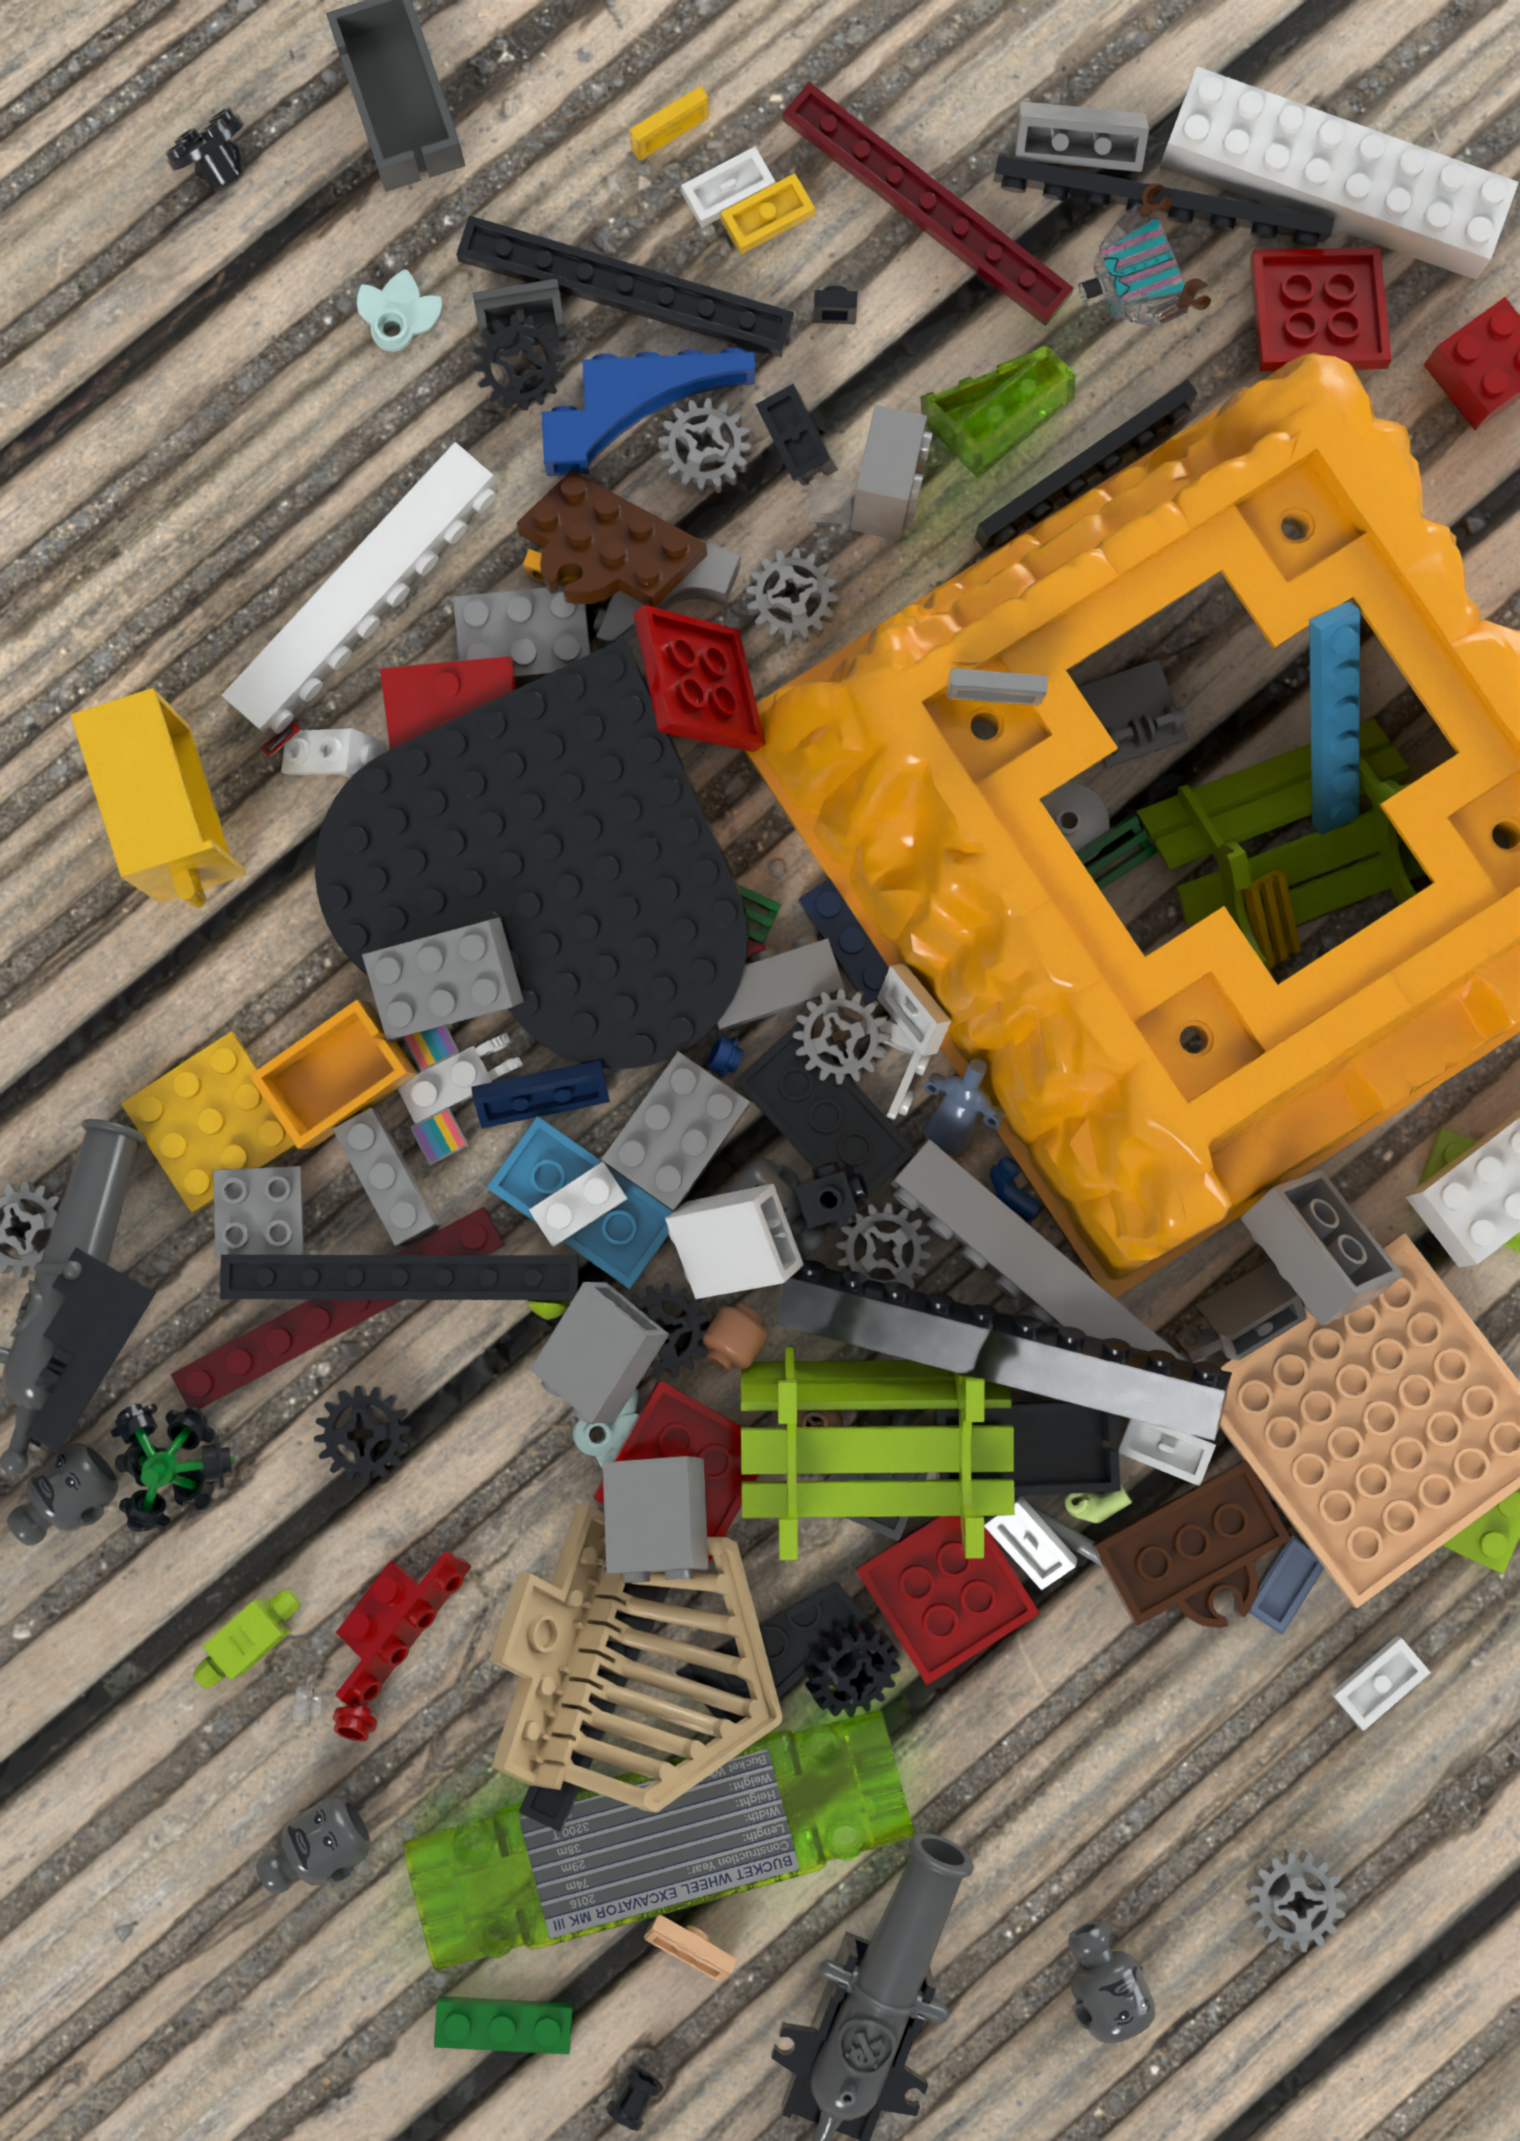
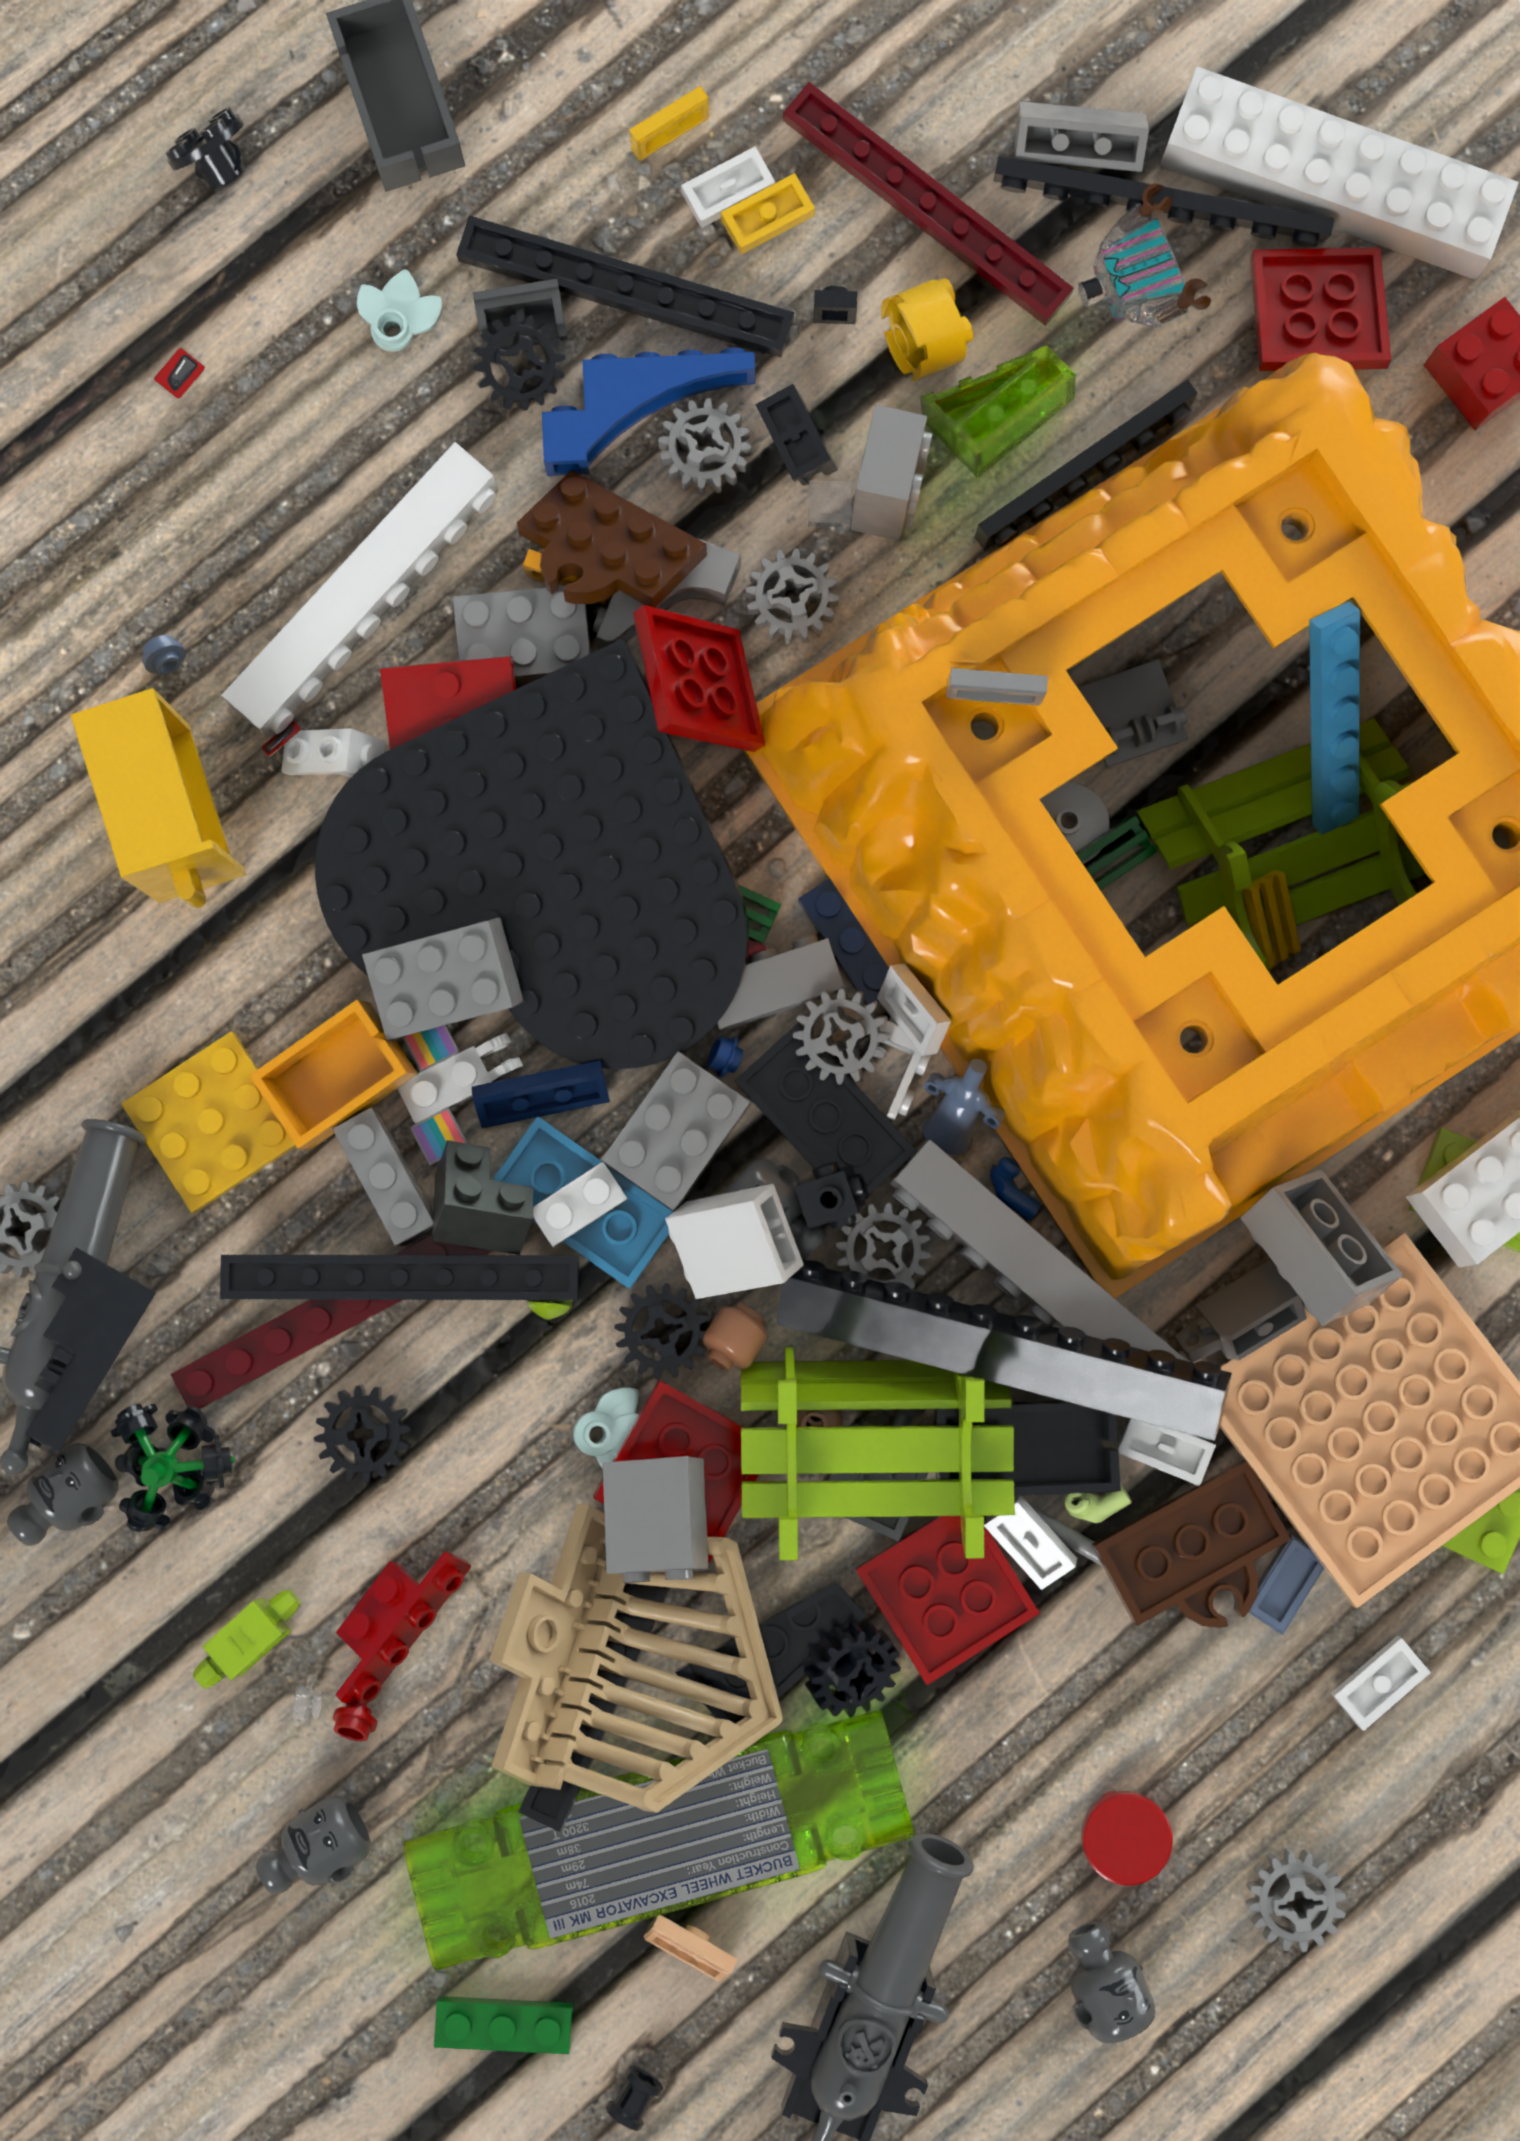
light grey hinge [213,1166,304,1259] -> none
light grey brick [530,1282,669,1424] -> none
none -> sand blue plate [142,635,186,675]
none -> sticker [154,348,205,399]
none -> pearl dark grey brick [432,1140,533,1255]
none -> yellow brick [881,278,974,382]
none -> red tile [1081,1791,1173,1886]

